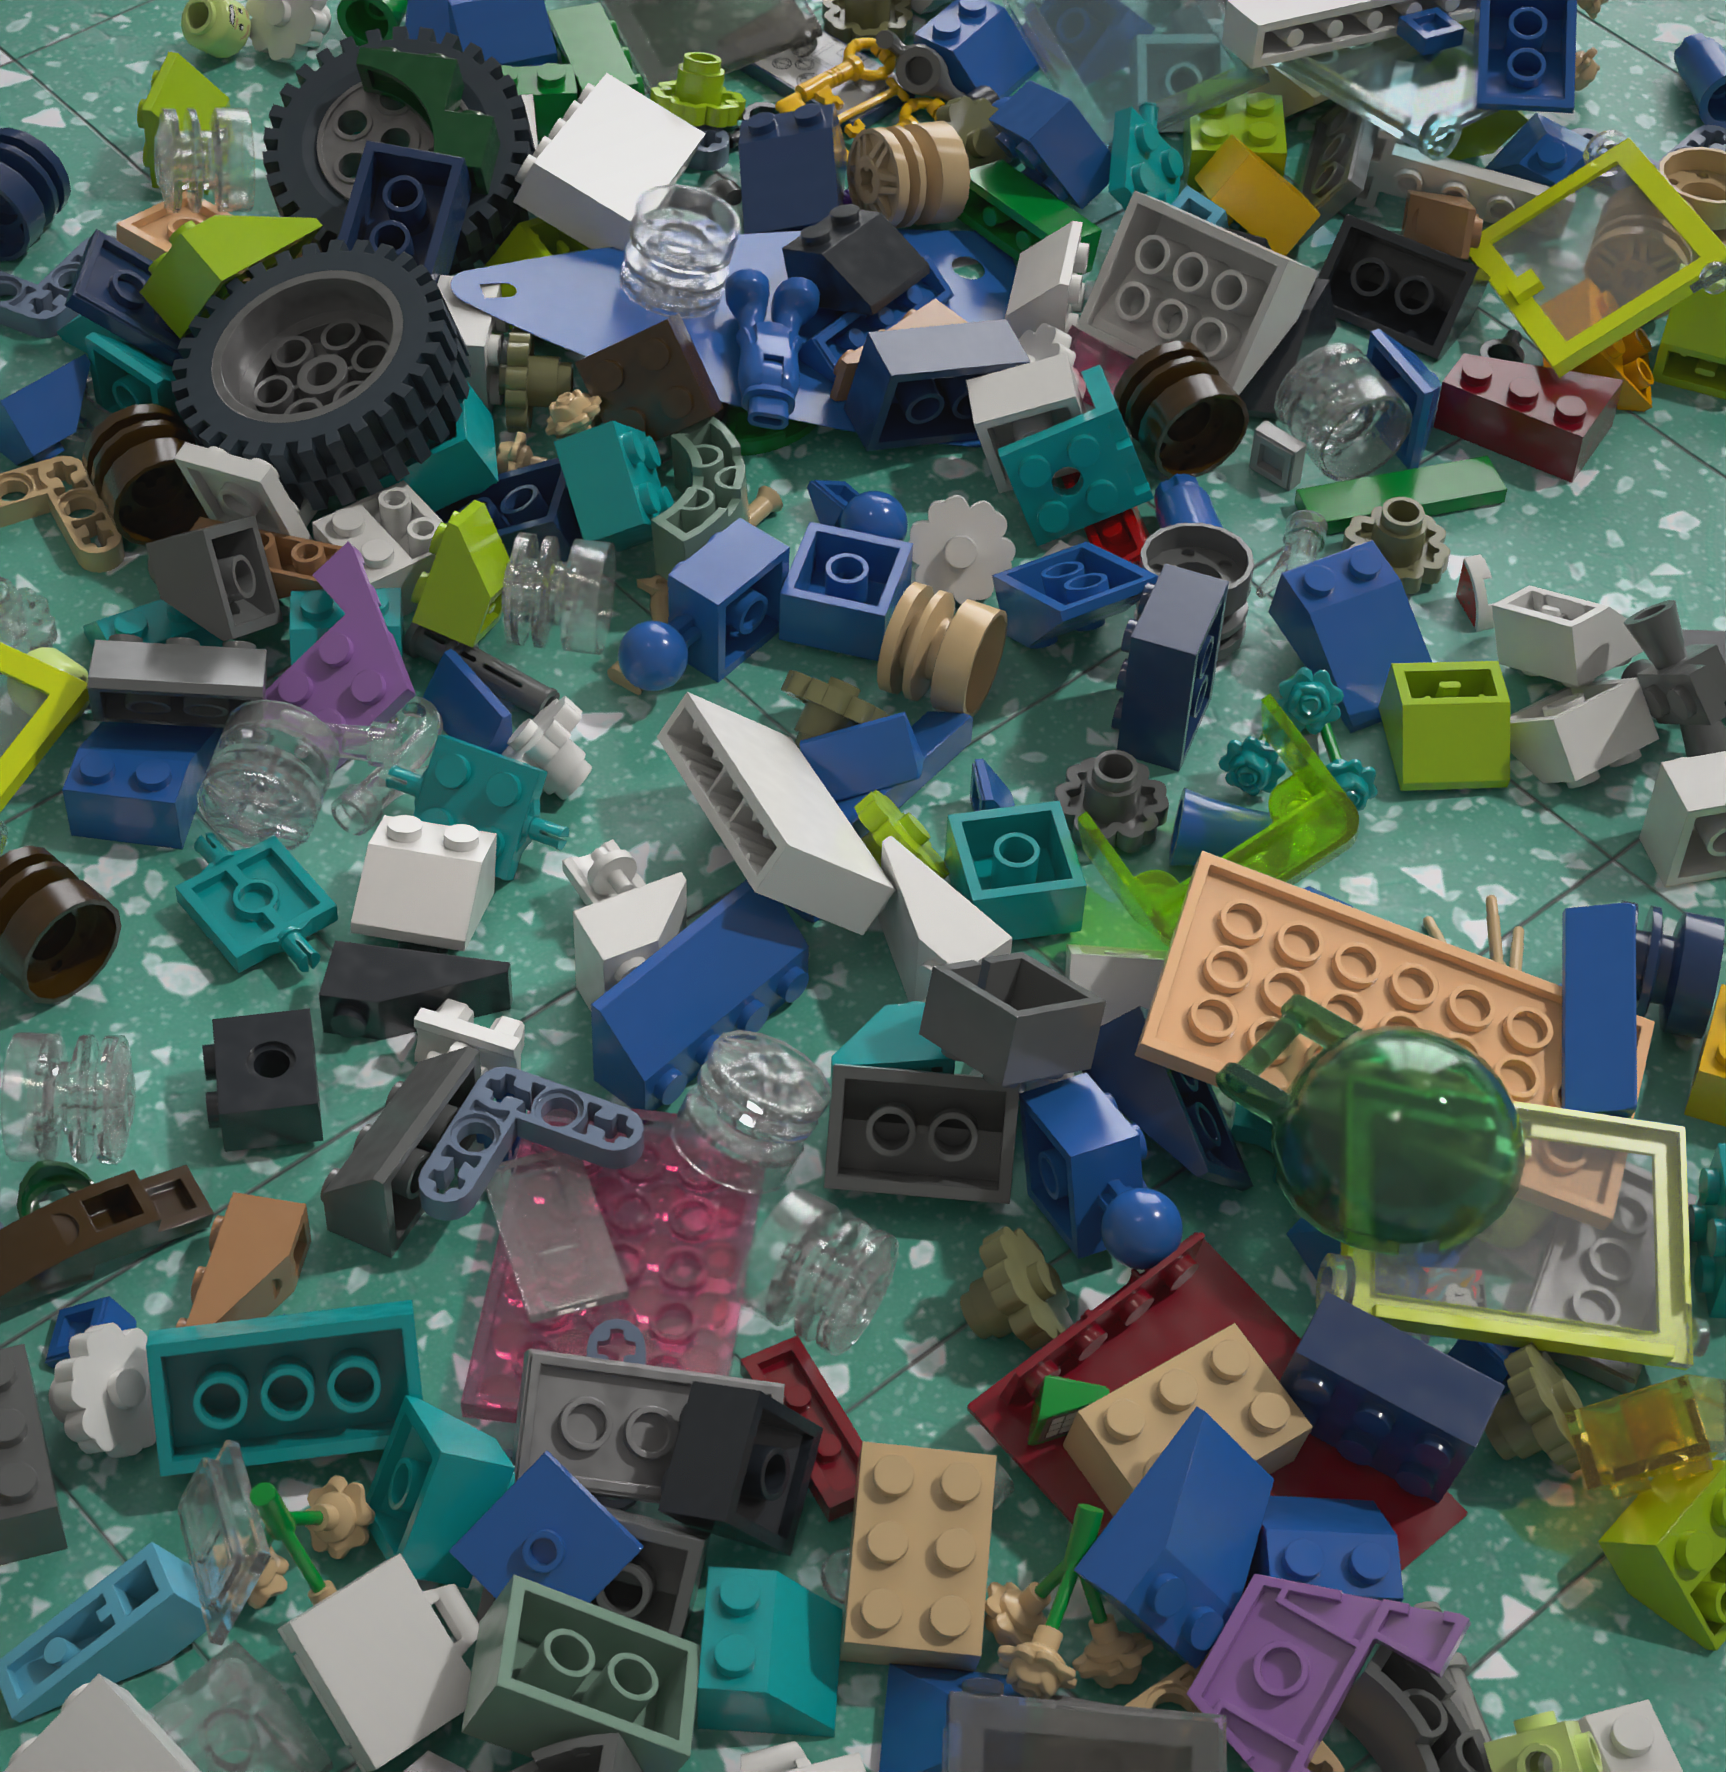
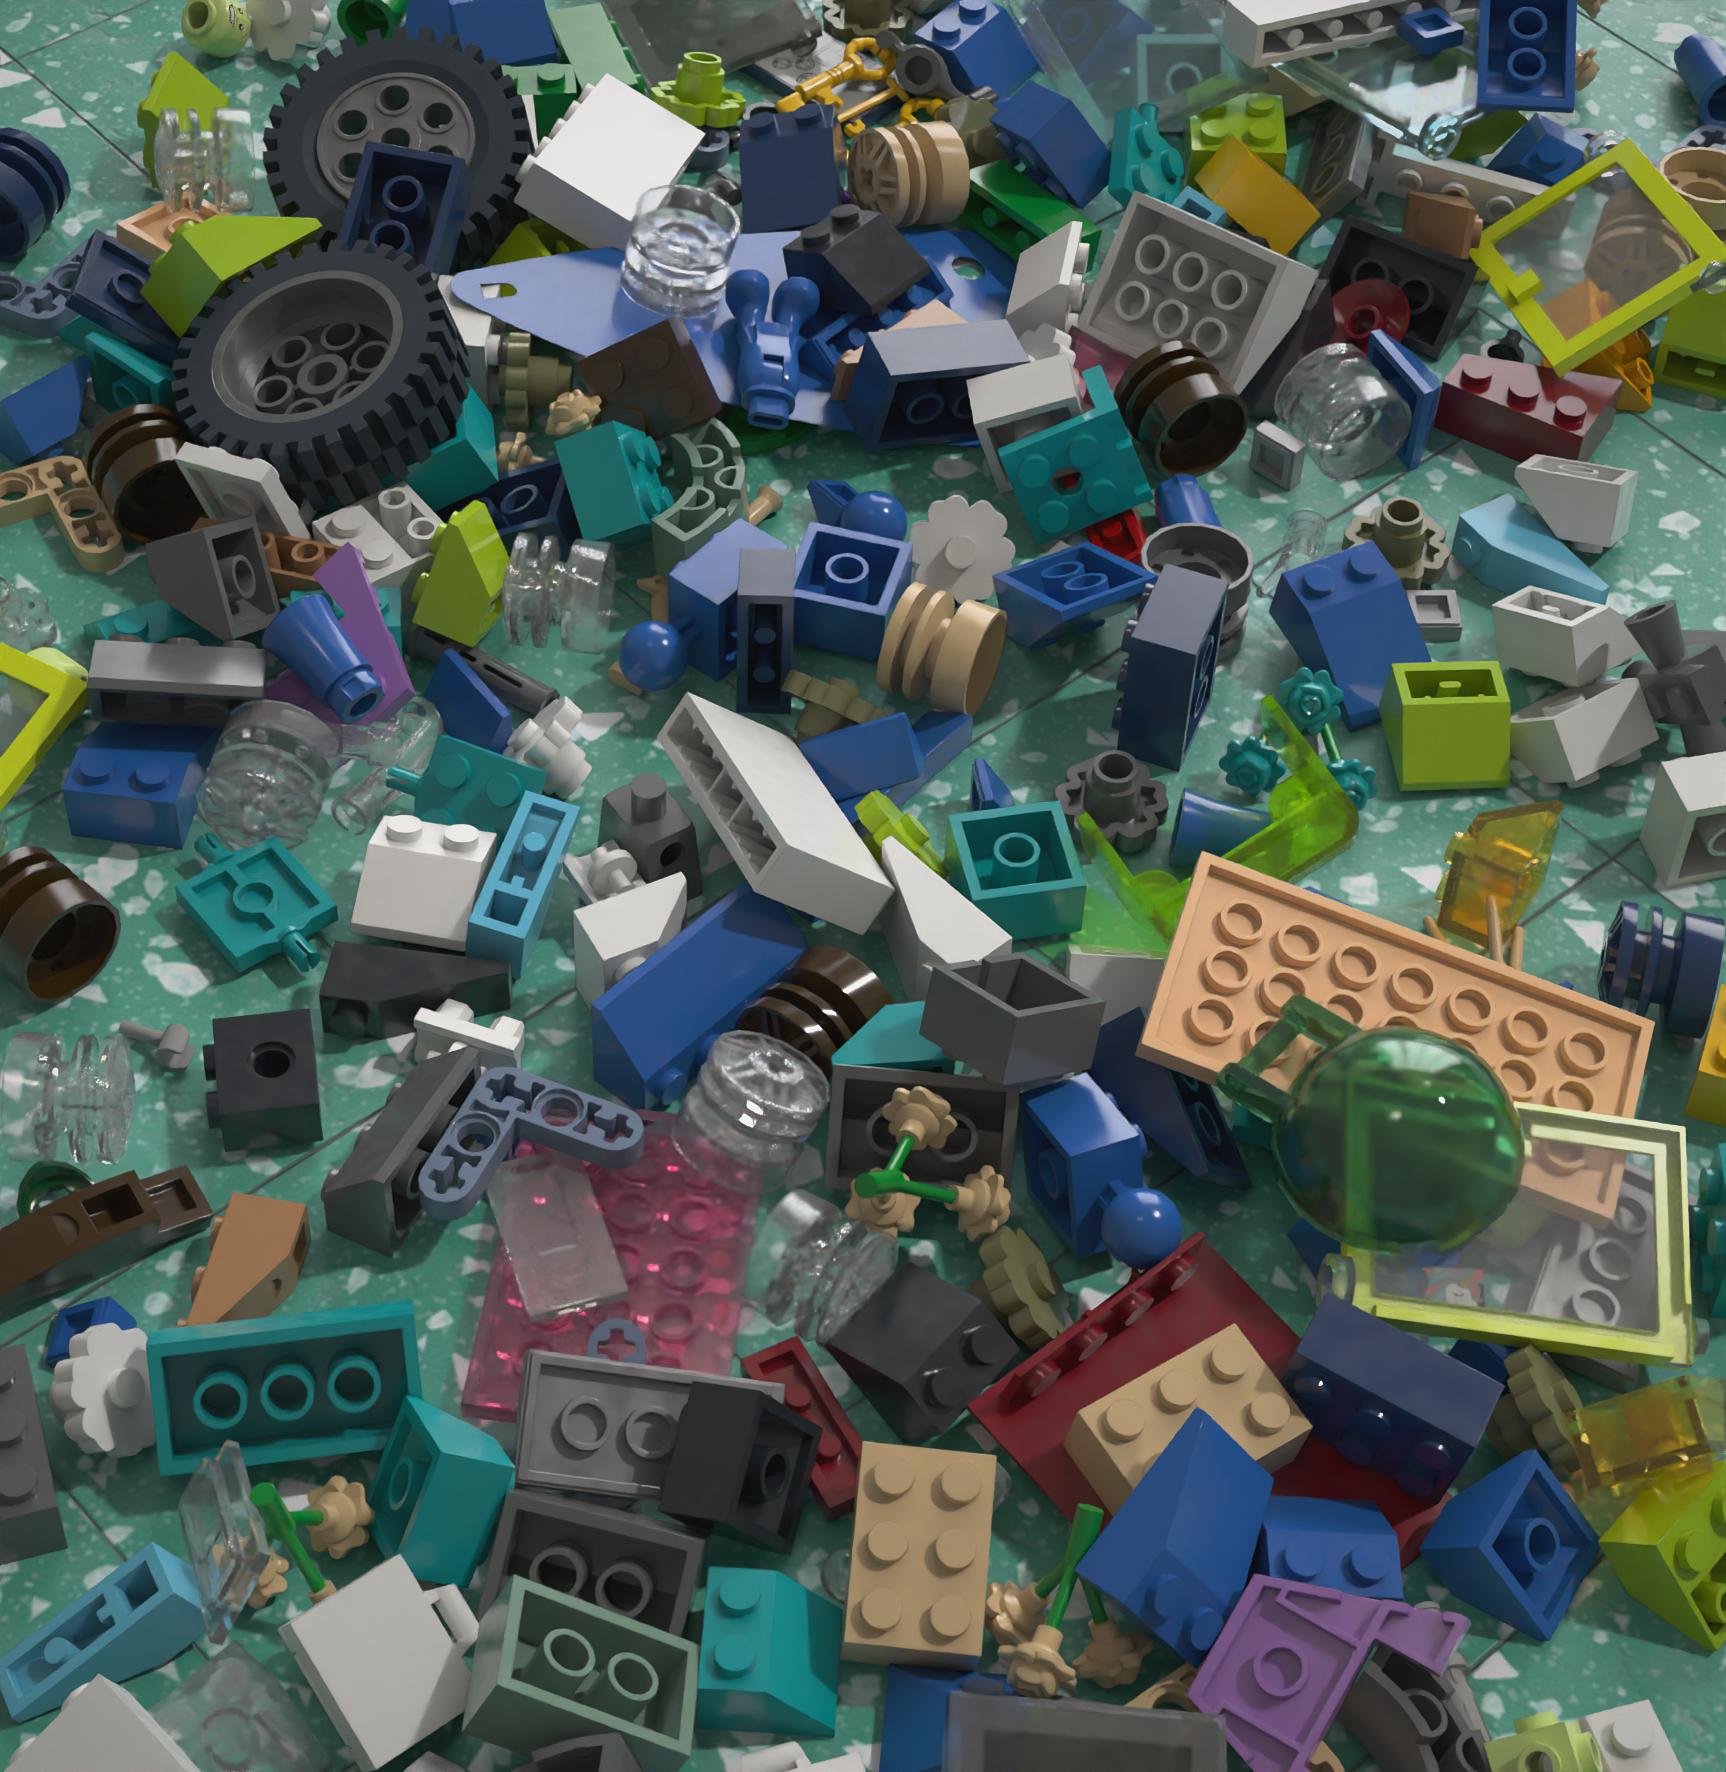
dark green arch [356,47,500,195] -> none
blue plate [449,1450,644,1603] -> none
green slope [1028,1375,1110,1445] -> none
green tile [1294,455,1507,537] -> none
tile [1456,554,1495,632] -> none
blue slope [1561,903,1637,1118] -> none
none -> light grey hand [119,1020,195,1072]
none -> blue plant [262,594,385,724]
none -> medium azure slope [465,790,581,980]
none -> dark grey torso [598,773,702,901]
none -> dark blue brick [736,548,796,714]
none -> dark brown wheel [738,944,894,1107]
none -> black slope [824,1261,1021,1444]
none -> tan plant [845,1086,1011,1243]
none -> dark red dish [1322,279,1410,368]
none -> light grey tile [1405,590,1463,641]
none -> blue slope [1418,1450,1601,1641]
none -> clear yellow slope [1435,800,1565,949]
none -> medium azure slope [1451,493,1610,605]
none -> white slope [1514,454,1639,553]

